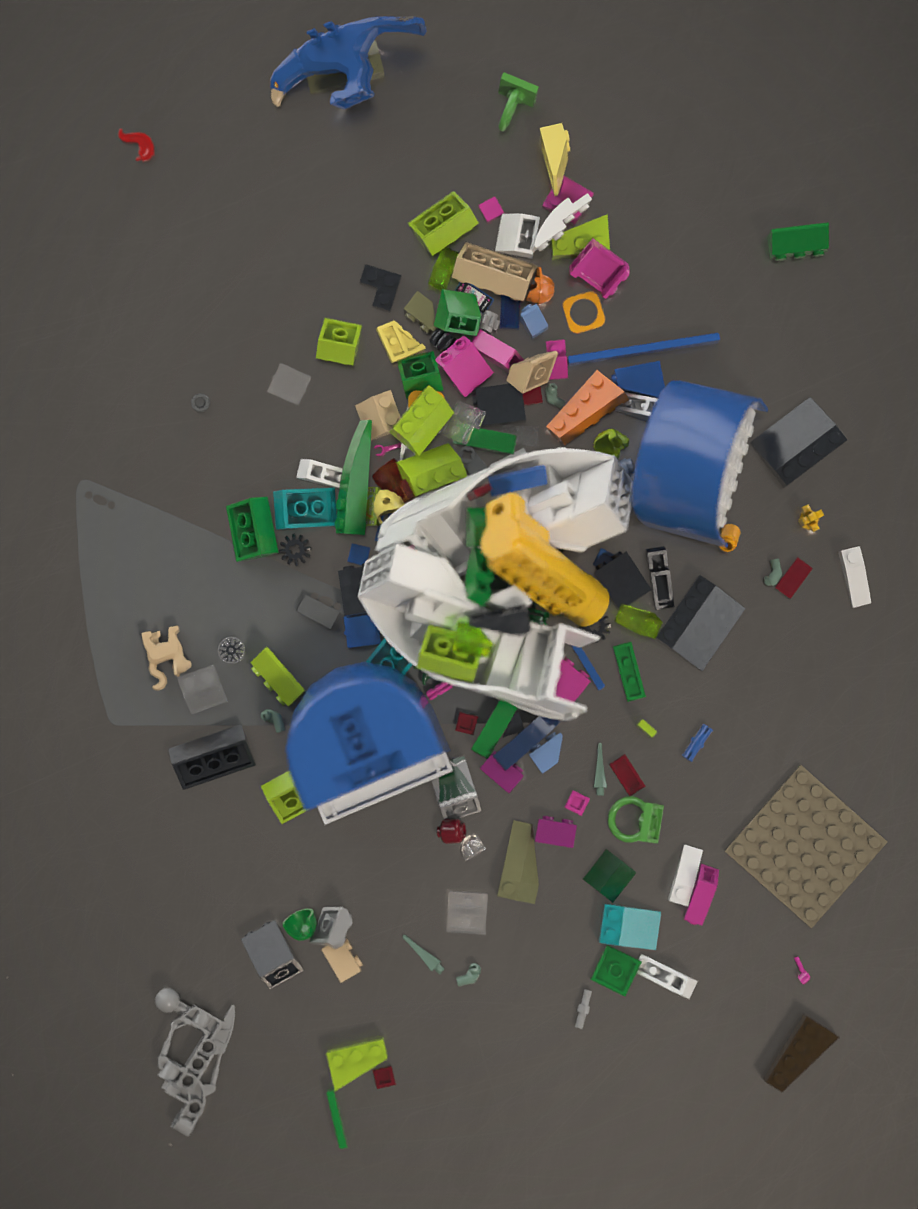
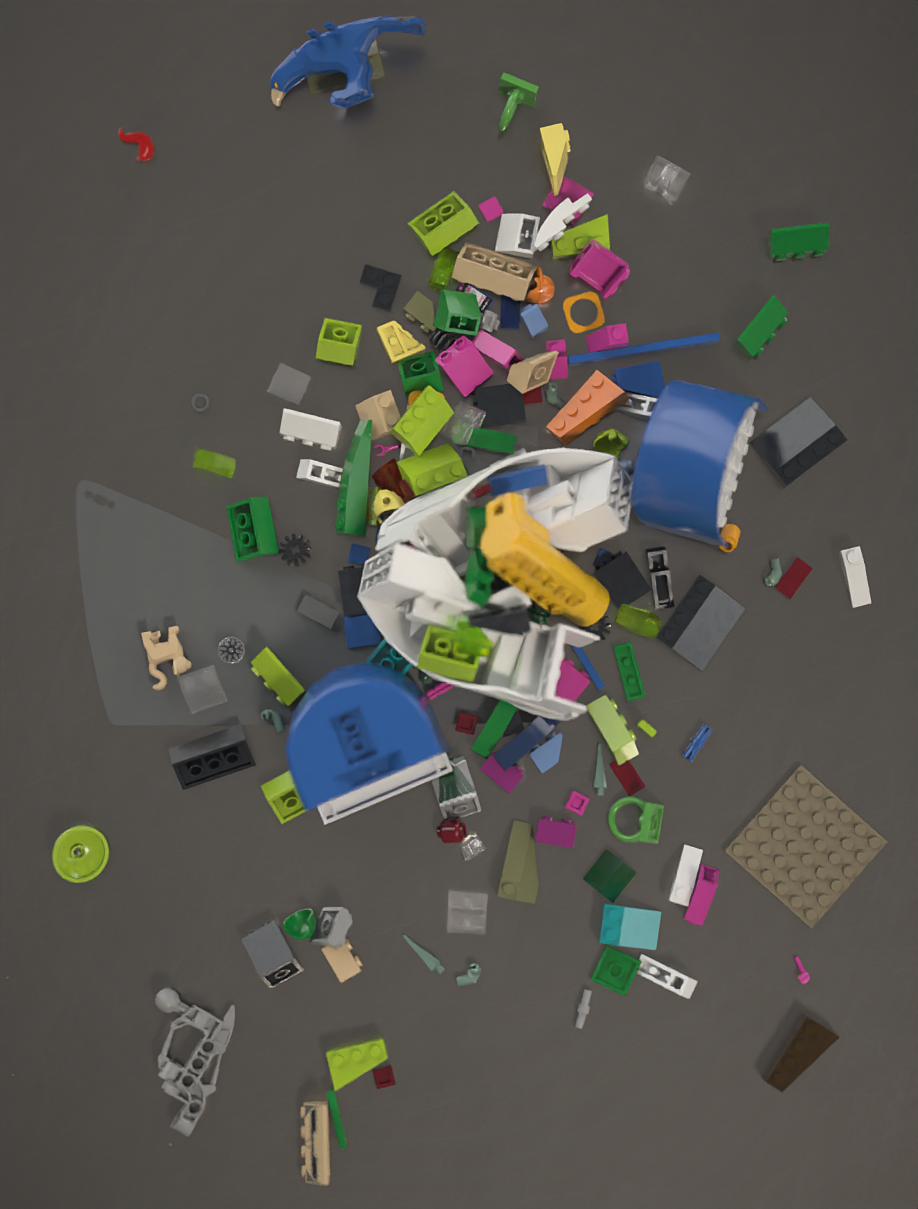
teal slope [273,487,337,530] -> none
yellow rock [798,504,824,532] -> none
none -> lime dish [52,825,109,883]
none -> clear neon green slope [193,448,236,478]
none -> white slope [280,408,342,451]
none -> tan slope [301,1101,330,1185]
none -> dark pink slope [585,323,629,353]
none -> lime wedge [586,695,639,765]
none -> clear slope [643,155,690,201]
none -> green slope [733,295,789,359]

